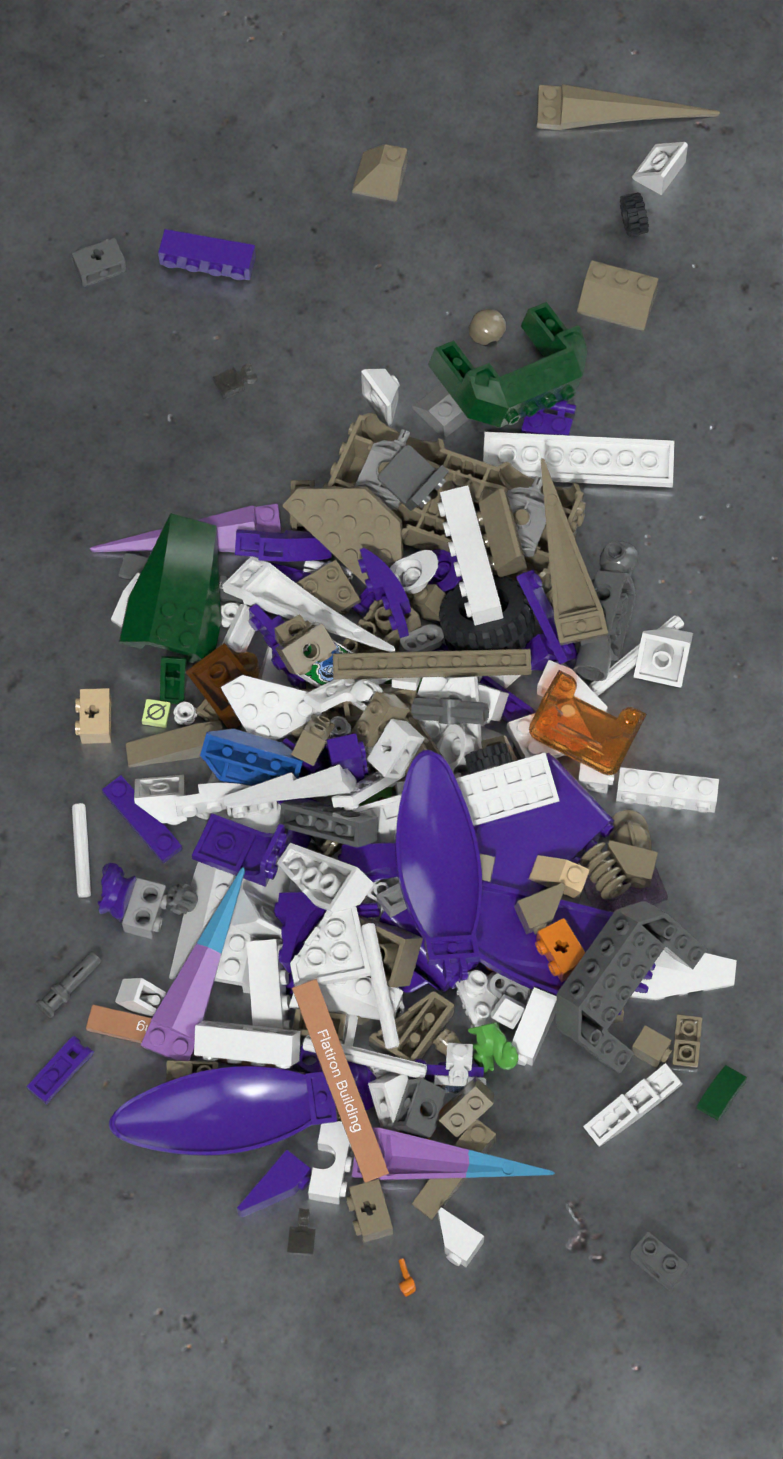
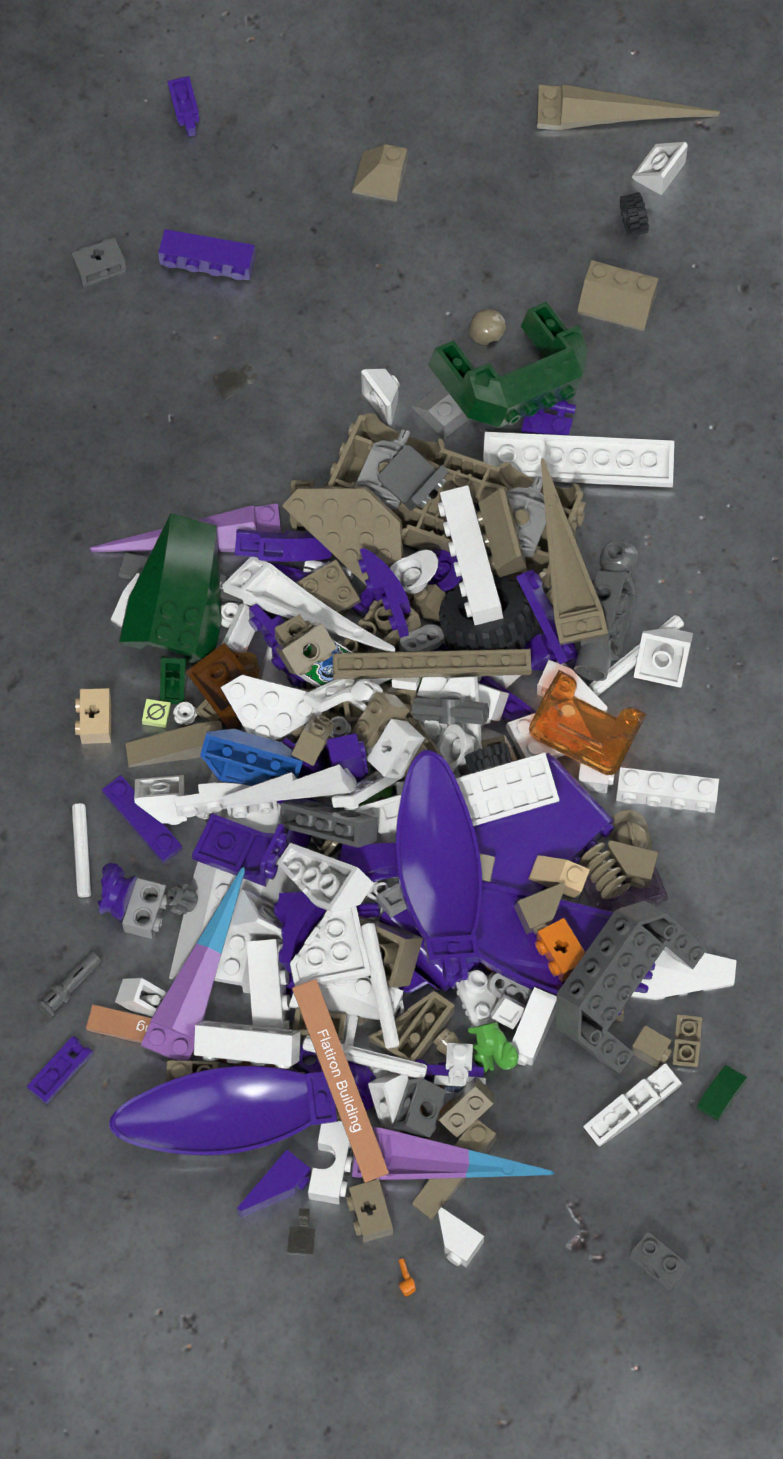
none -> dark purple hinge [167,76,200,137]

